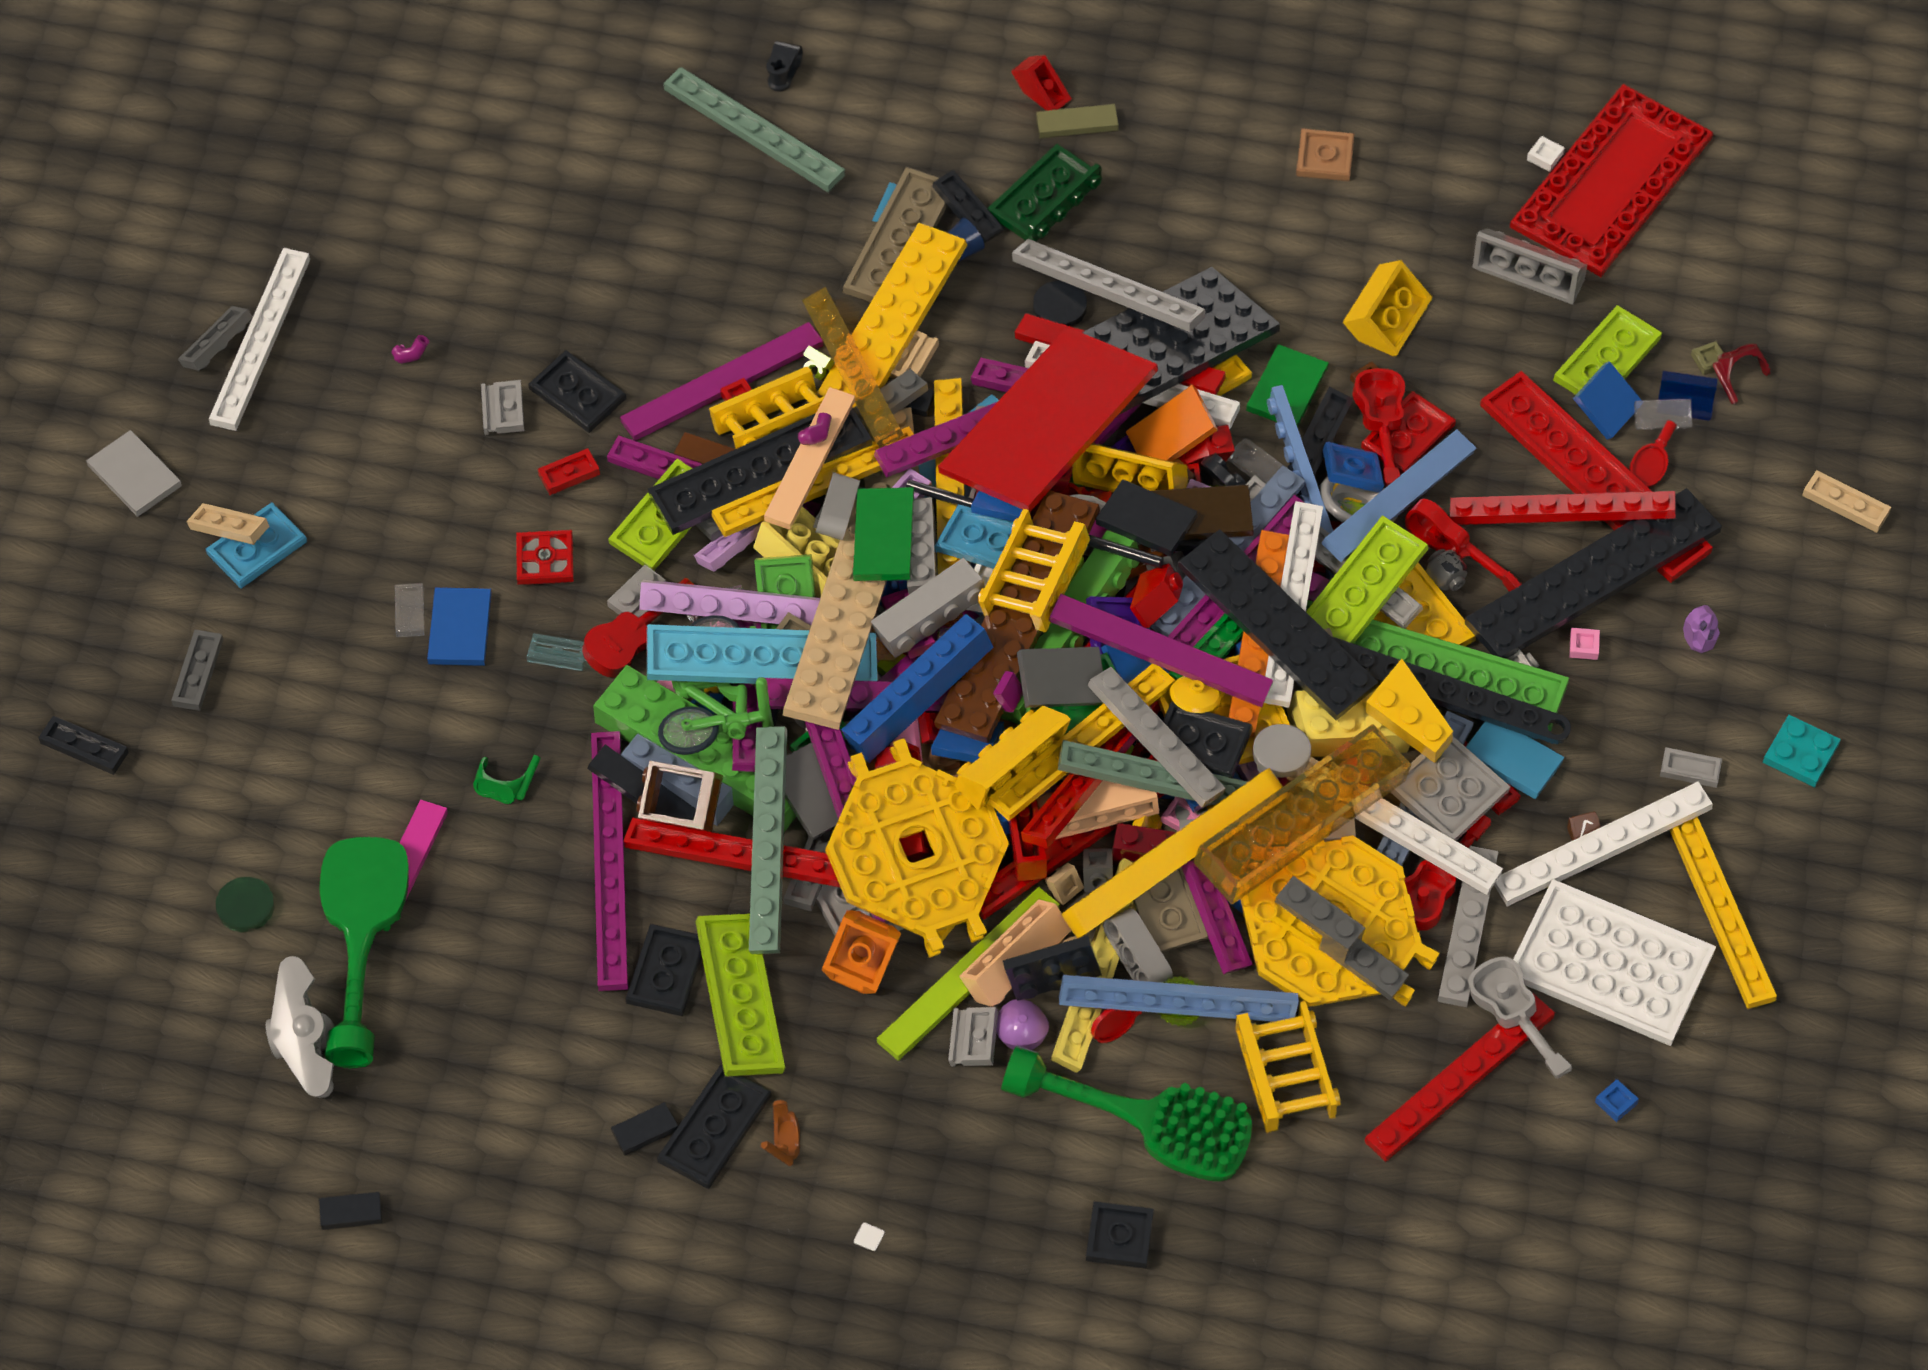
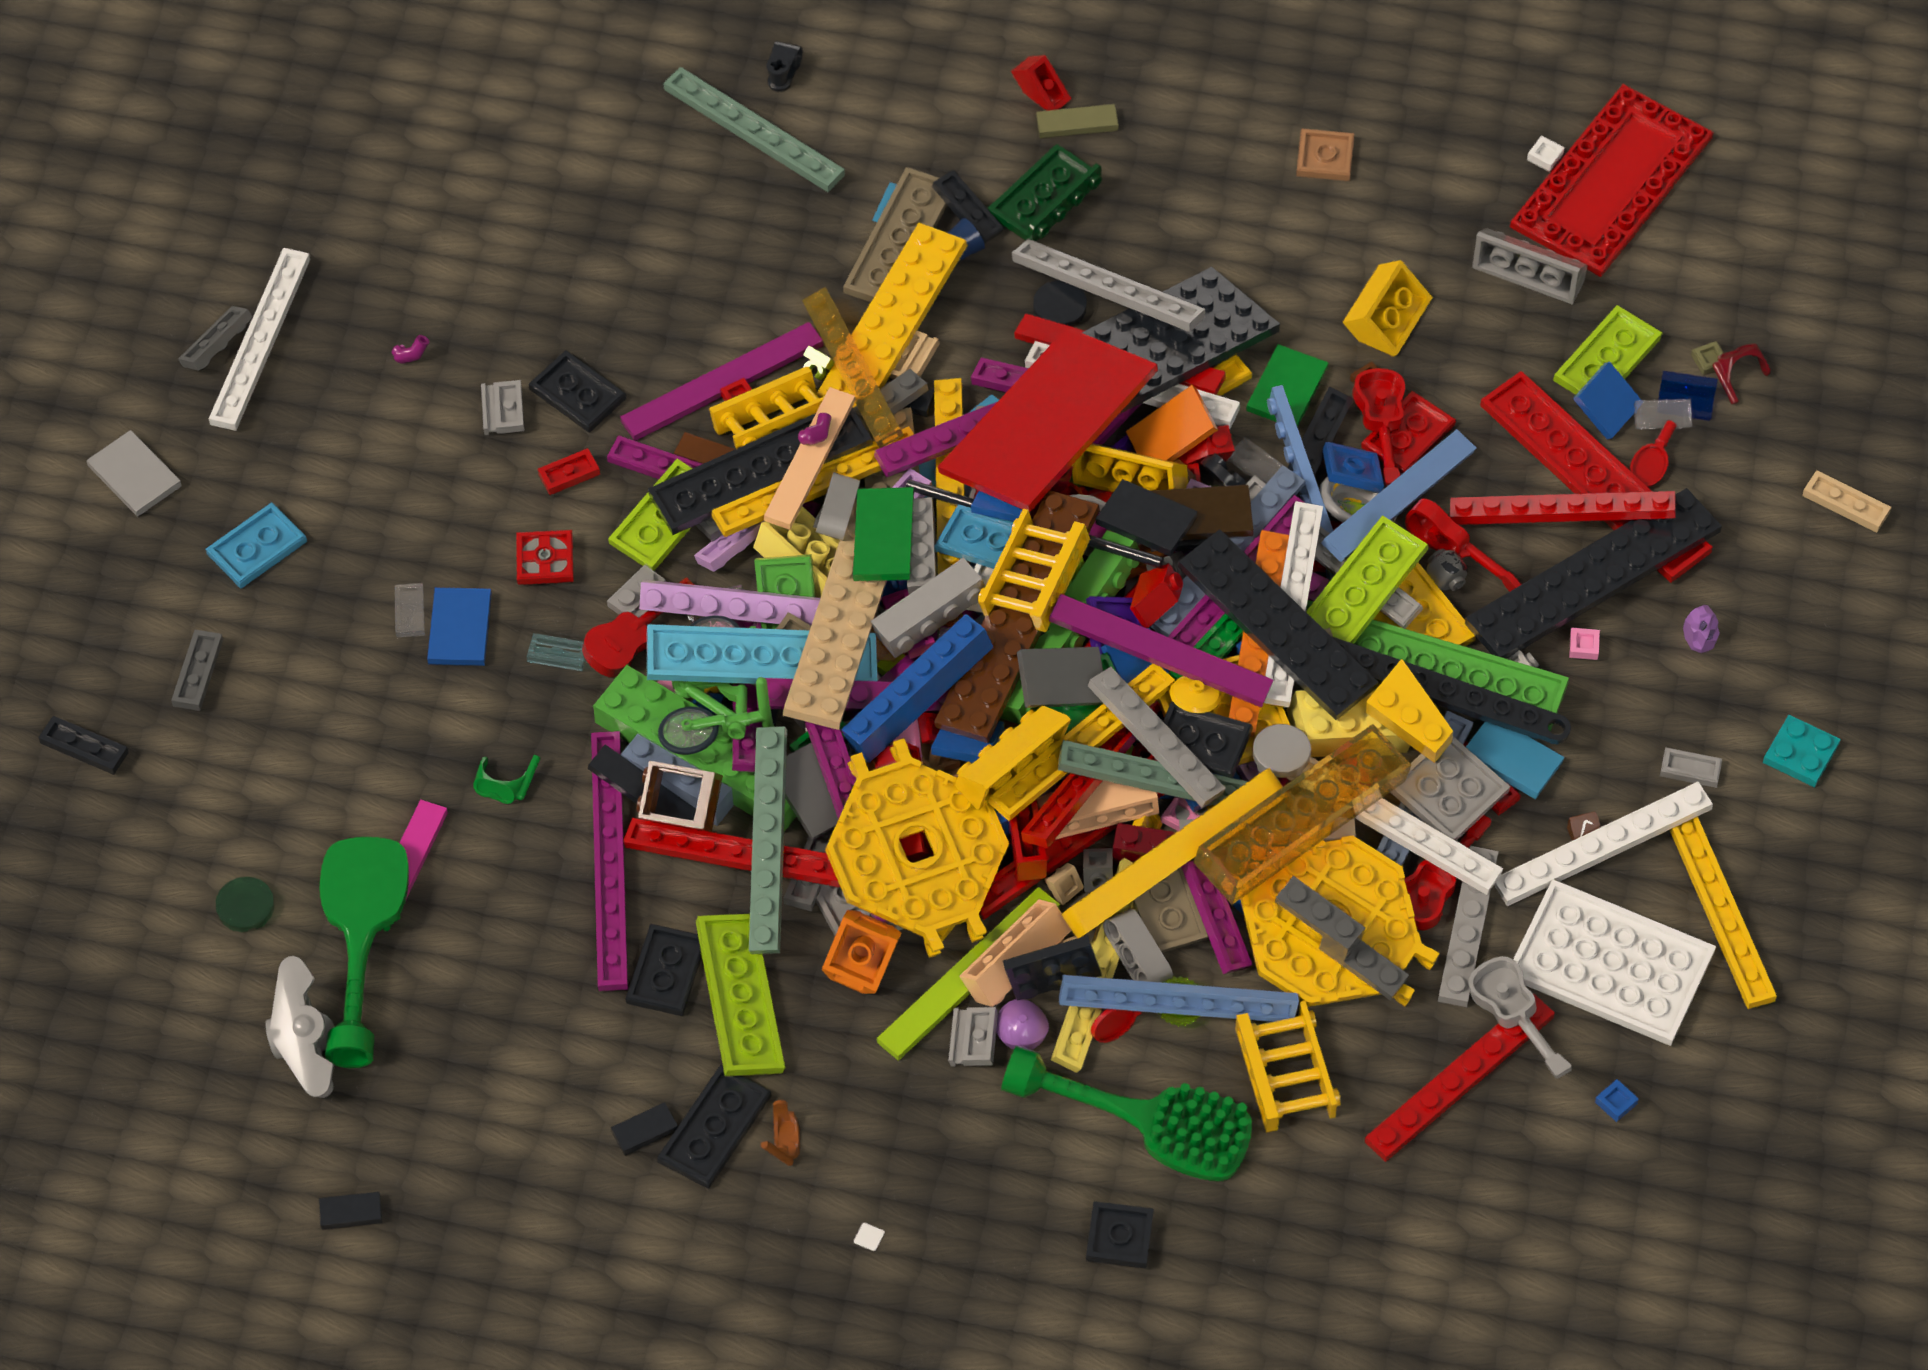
tan plate [187,503,270,545] -> none
magenta tile [993,671,1023,713] -> none

